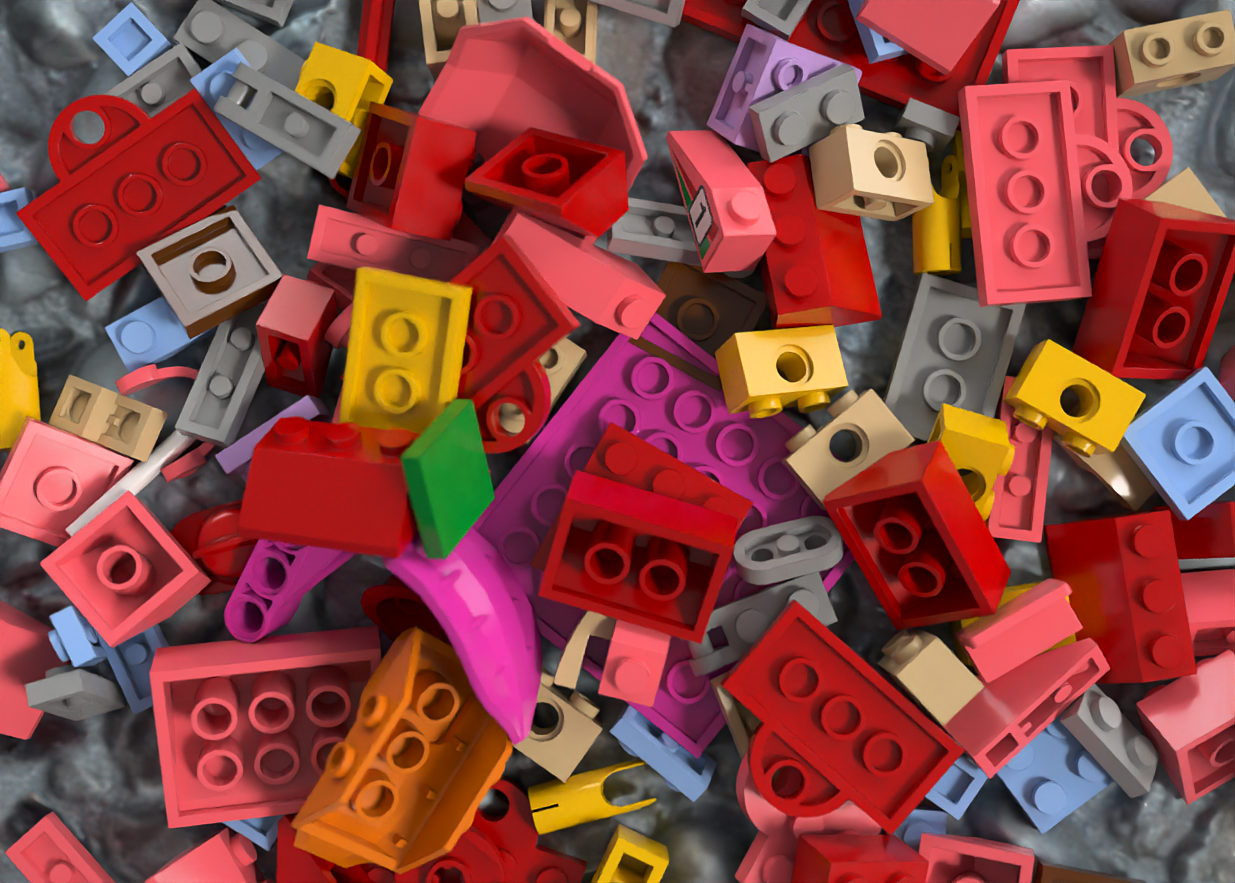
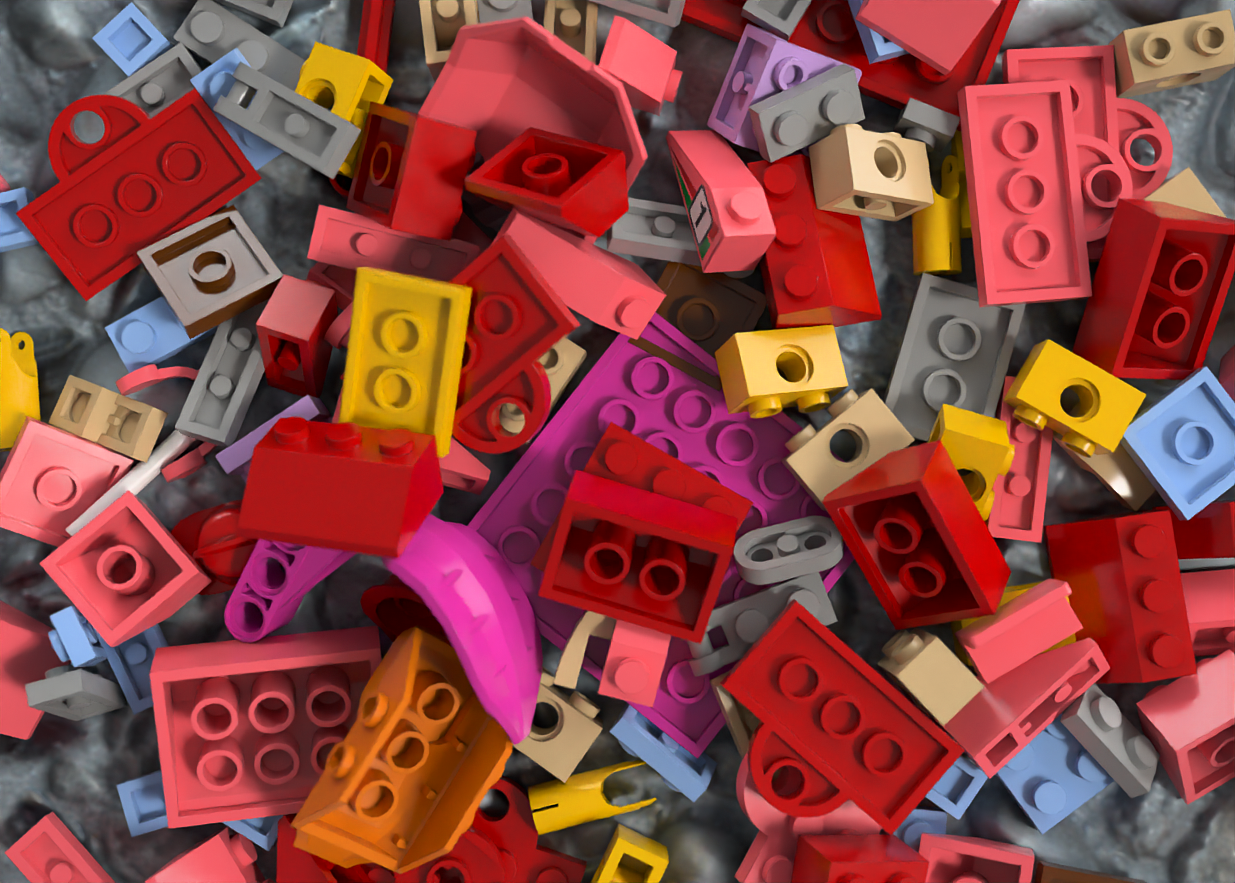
green tile [400,399,495,560] -> none
none -> light blue plate [116,770,168,837]
none -> coral slope [598,15,683,116]

